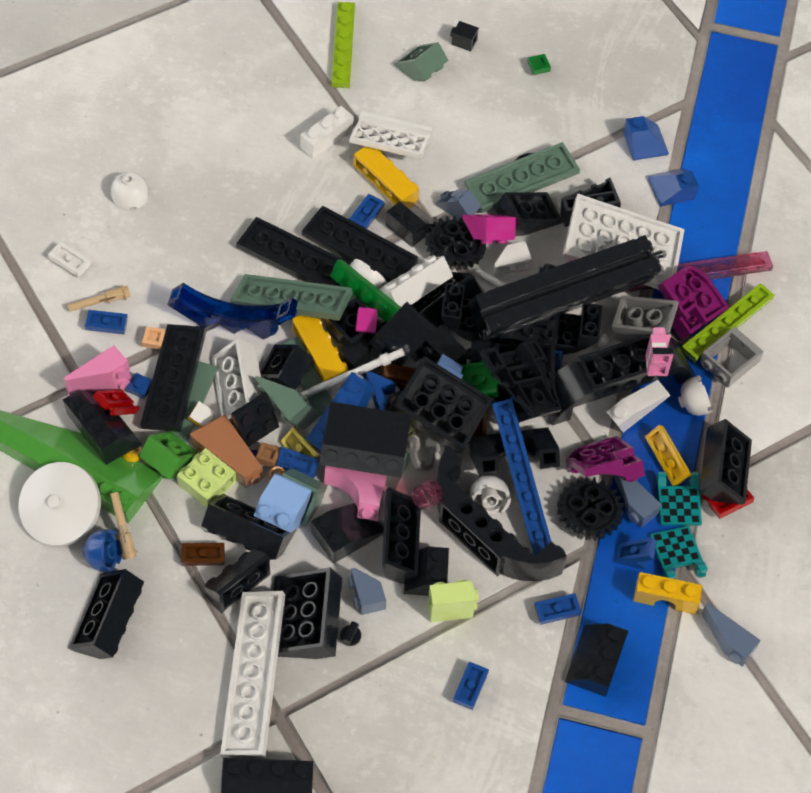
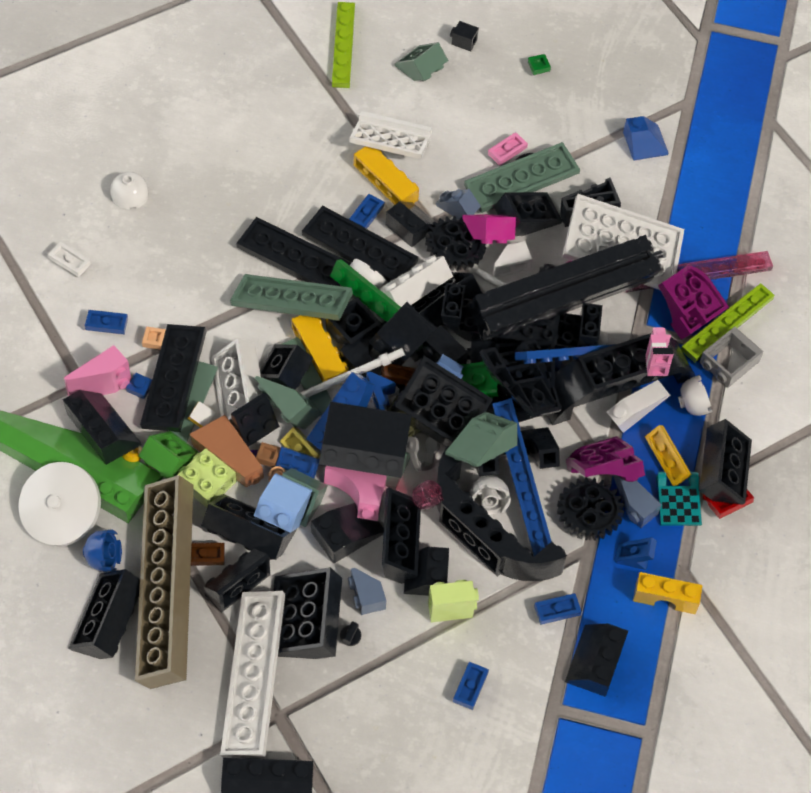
tan pin [67,285,131,312] -> none
red plate [93,389,140,416] -> none
tan pin [110,492,138,560] -> none
clear blue arch [167,283,298,340] -> none
white brick [300,106,354,159] -> none
dark pink slope [356,307,378,334] -> none
light grey slope [612,295,679,341] -> none
blue slope [648,169,699,207] -> none
teal flag [650,526,708,579] -> none
sand blue slope [702,602,761,667] -> none
none -> dark tan brick [135,475,194,689]
none -> sand green slope [445,412,517,467]
none -> bright pink plate [488,132,528,166]
none -> blue plate [515,344,616,364]

